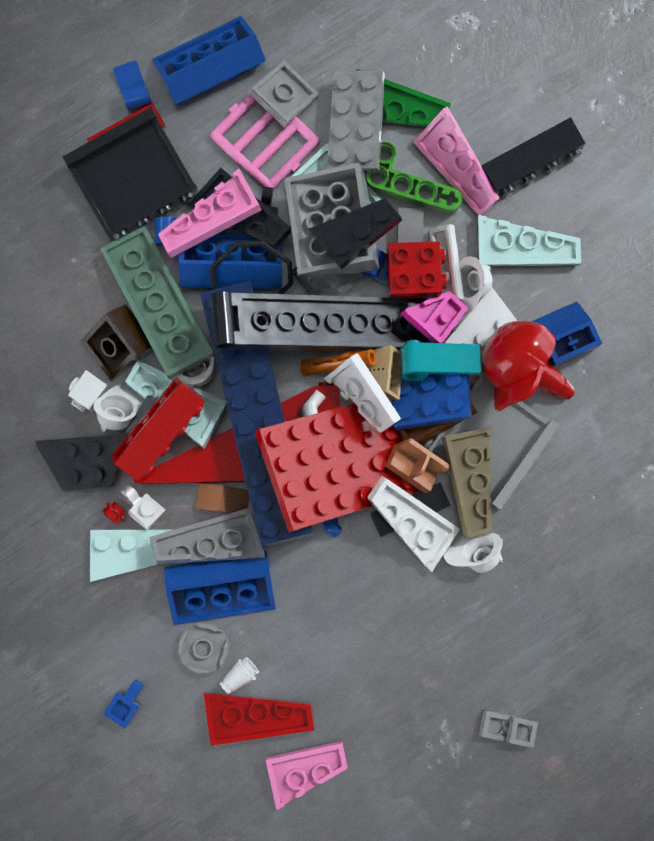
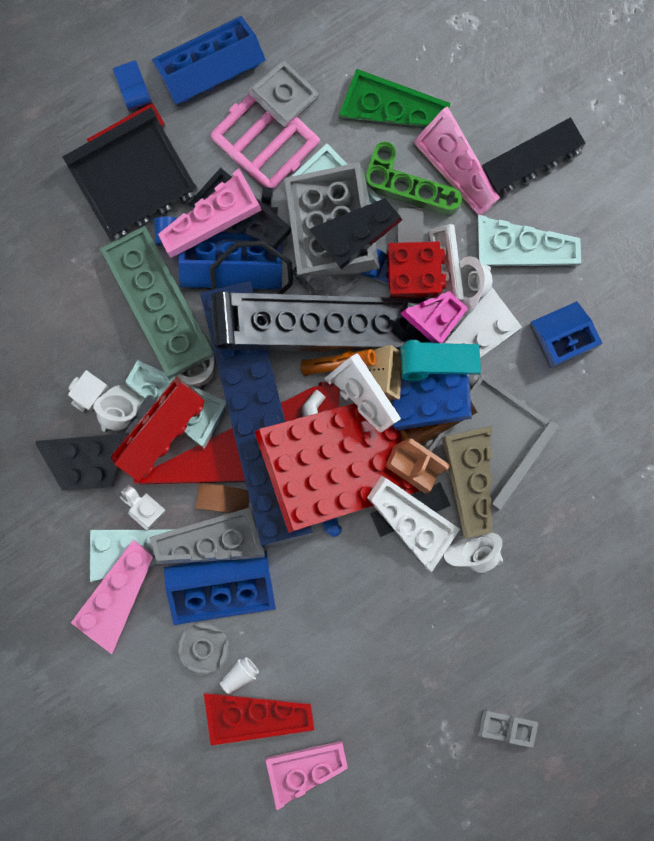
dark brown slope [81,304,152,381] -> none
red plate [102,502,125,525] -> none
blue plate [103,679,144,728] -> none
light grey plate [328,70,385,172] -> none
red piece [481,321,575,412] -> none
none -> bright pink wing [71,540,155,654]

